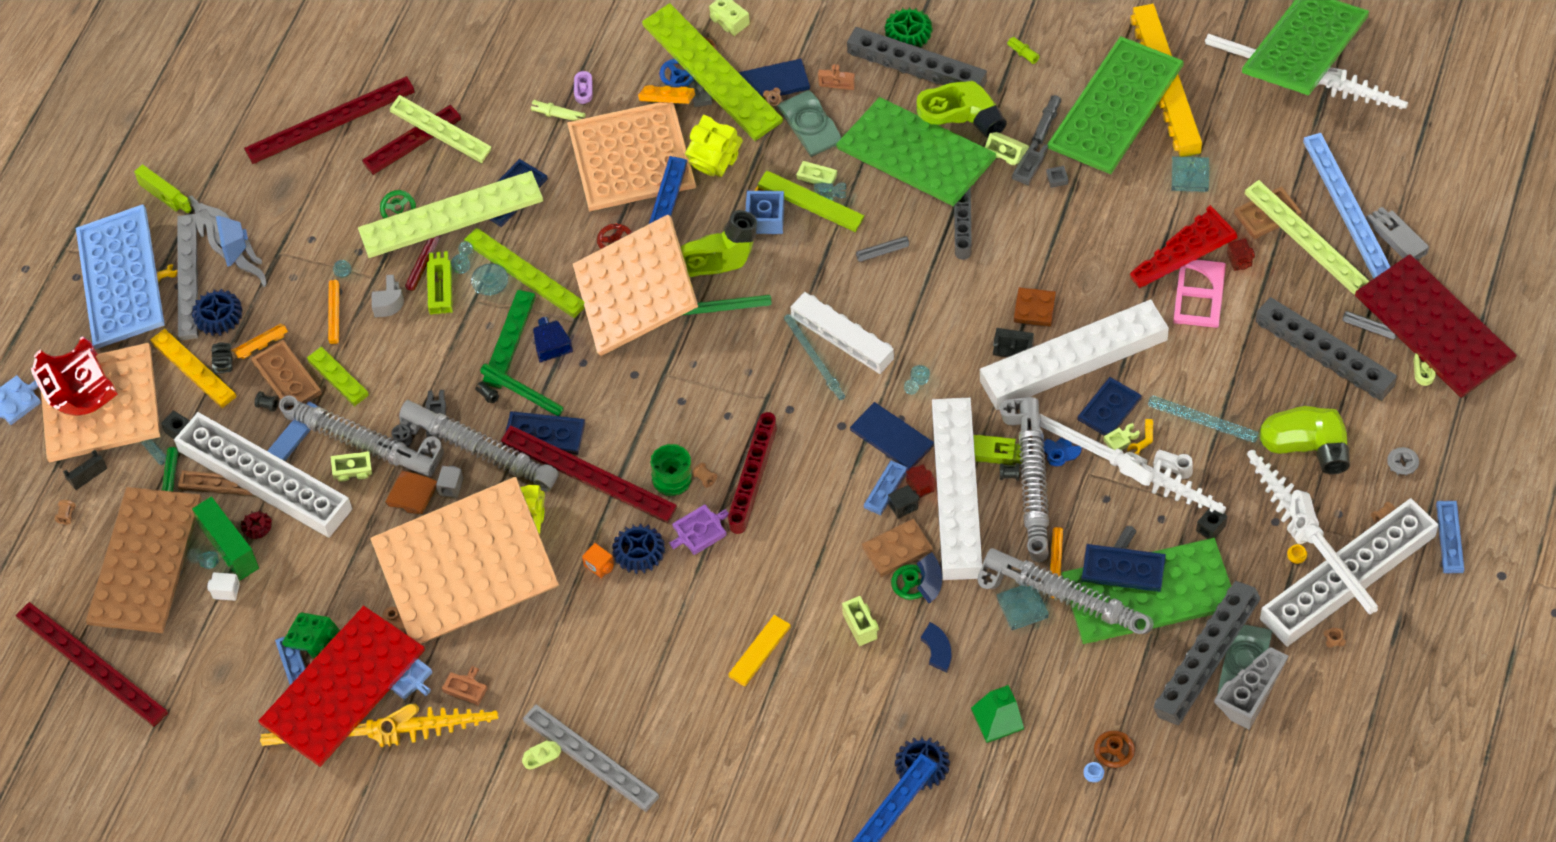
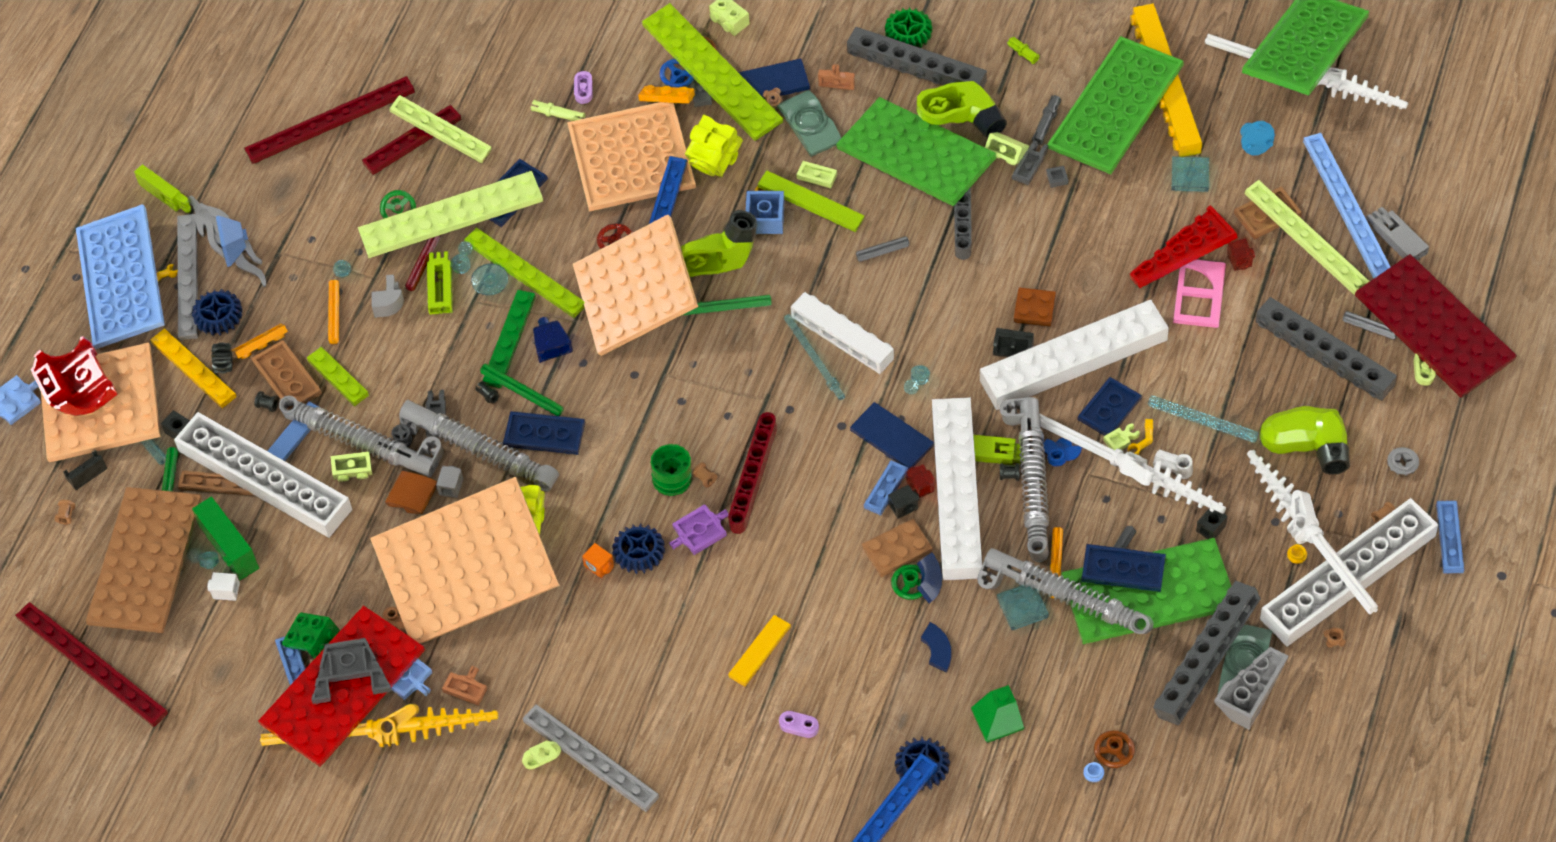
dark red gear [241,510,272,539] -> none
dark red plate [501,425,677,524] -> none
clear light blue plate [814,183,846,200] -> none
yellowish green brick [842,596,879,646] -> none
none -> dark grey wing [312,638,391,704]
none -> lavender plate [779,711,819,738]
none -> dark azure piece [1240,121,1275,156]

